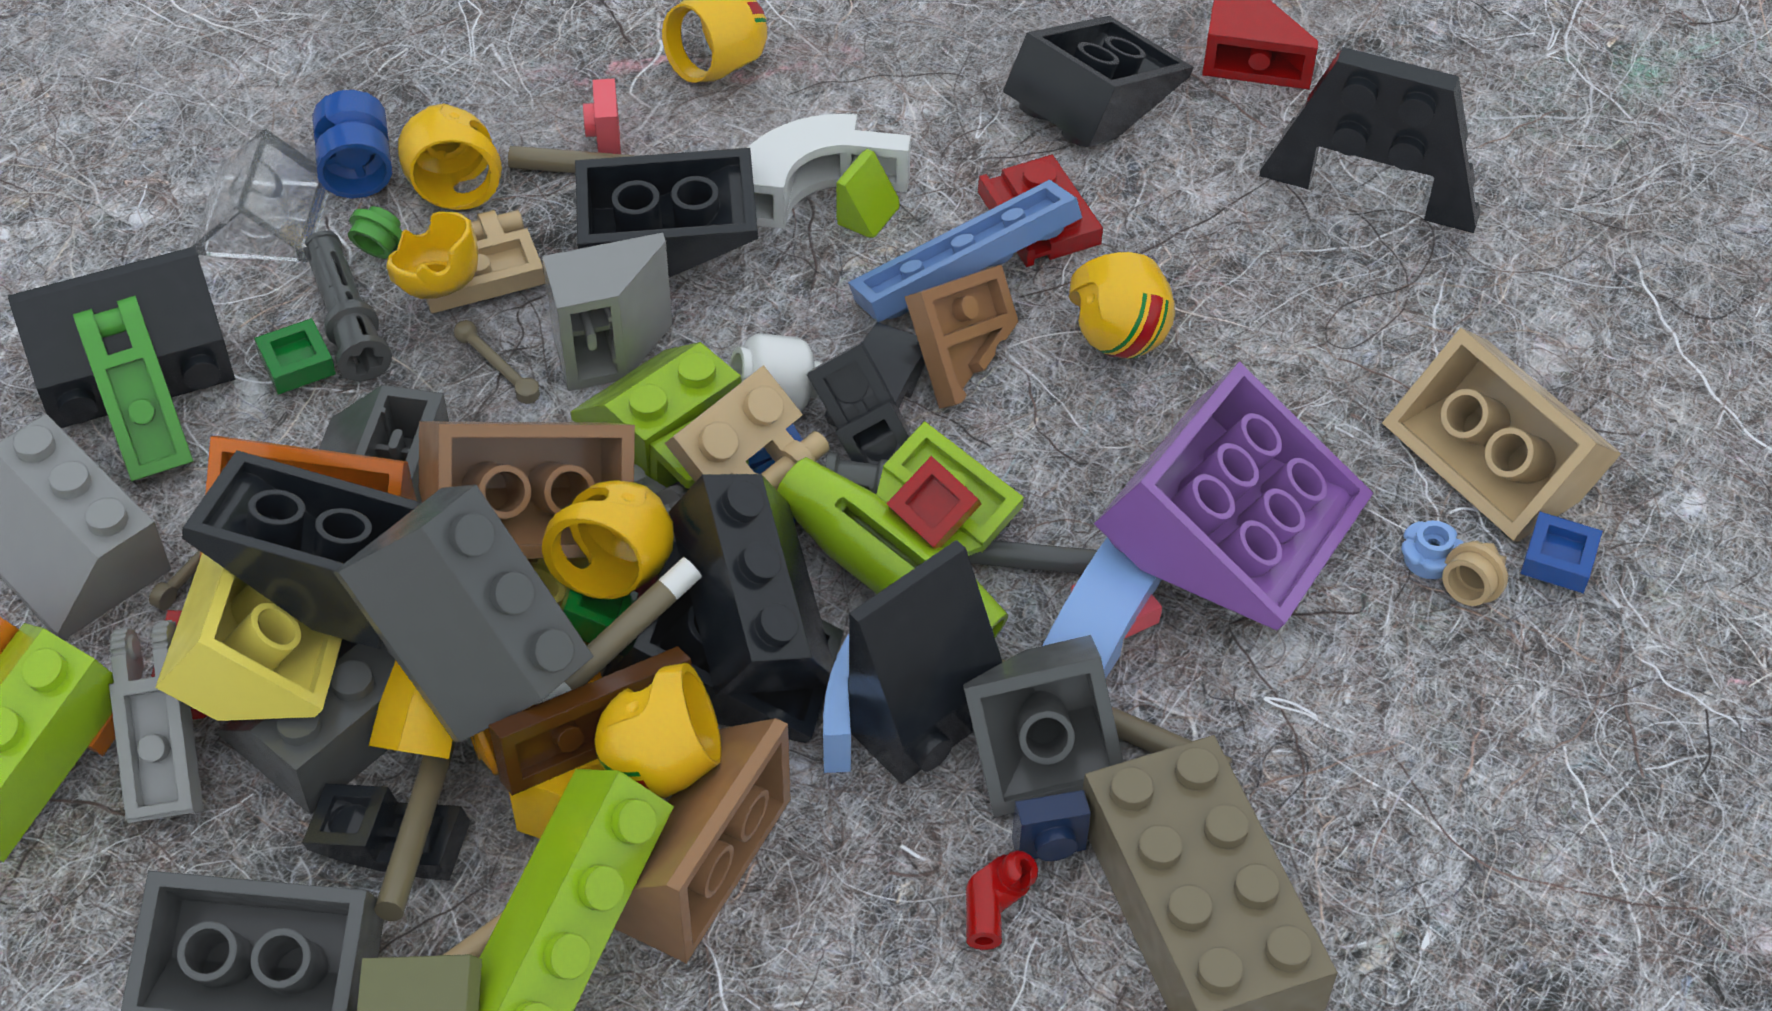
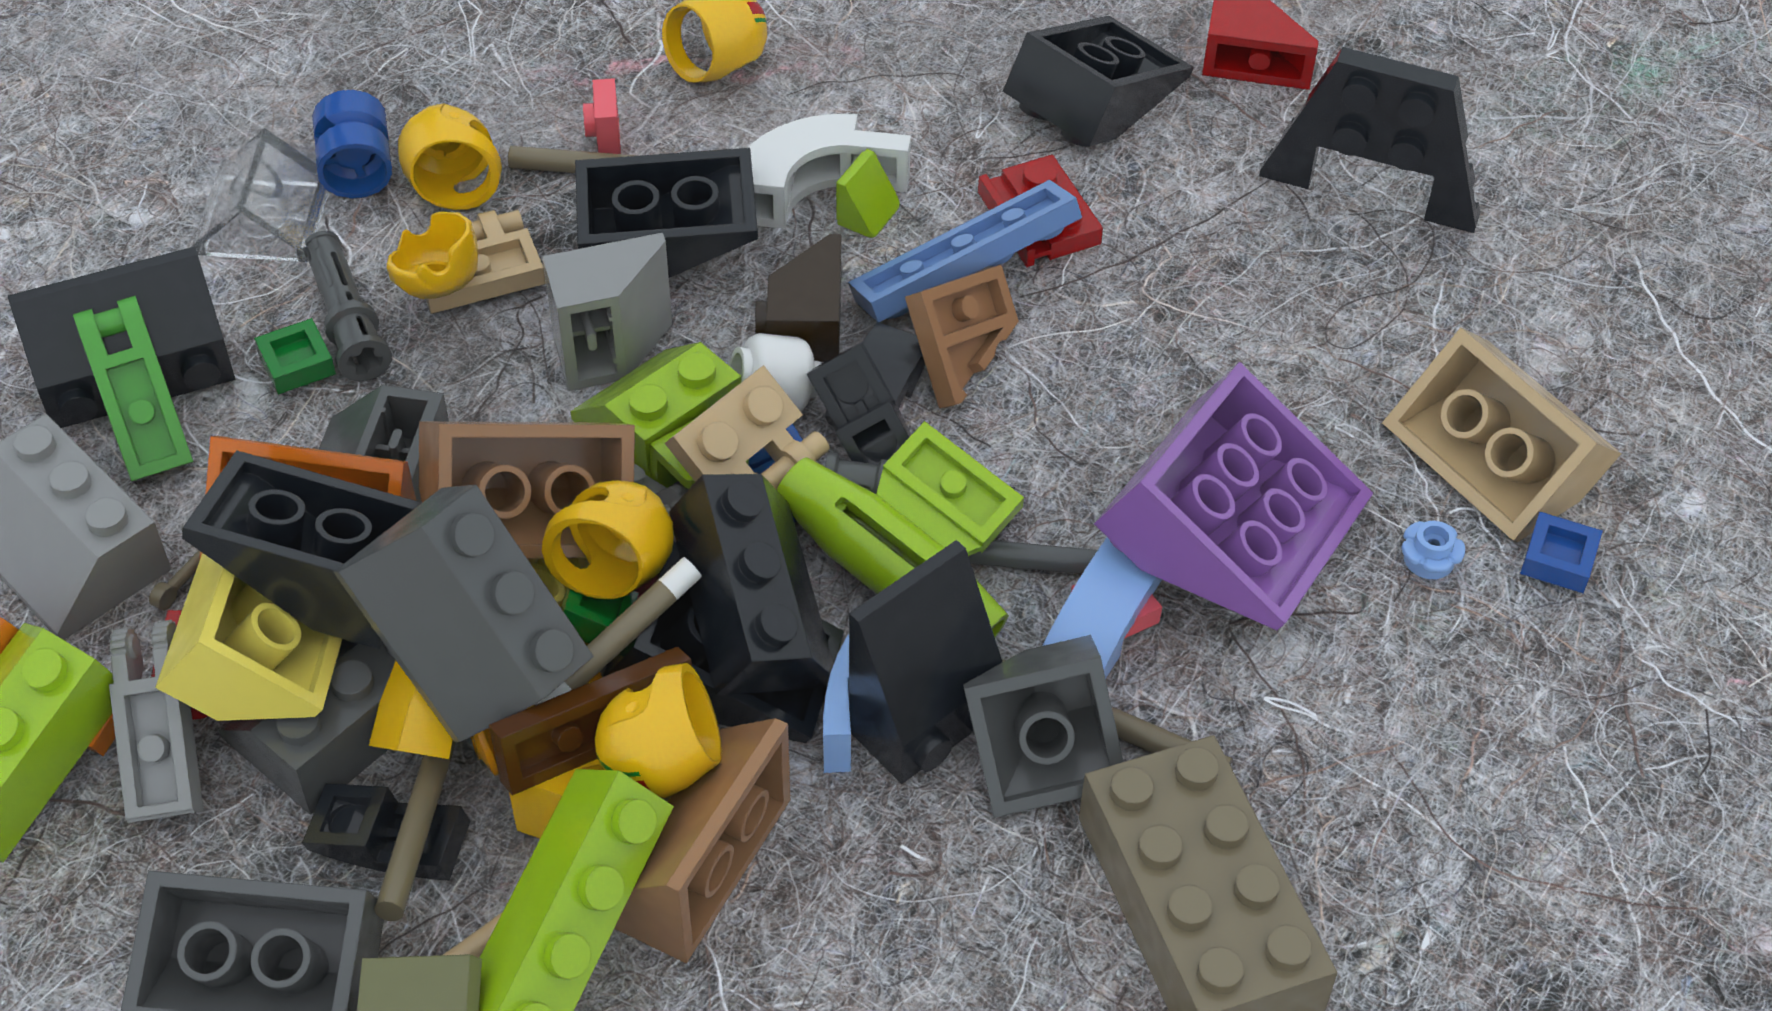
bright green plate [348,206,403,259] -> none
dark tan hinge [454,320,540,404] -> none
red plate [886,456,982,549] -> none
red arm [966,850,1039,950] -> none
dark blue plate [1012,790,1091,861] -> none
yellow helmet [1069,252,1175,359] -> none
tan plate [1442,540,1509,606] -> none
none -> dark brown slope [755,234,842,362]

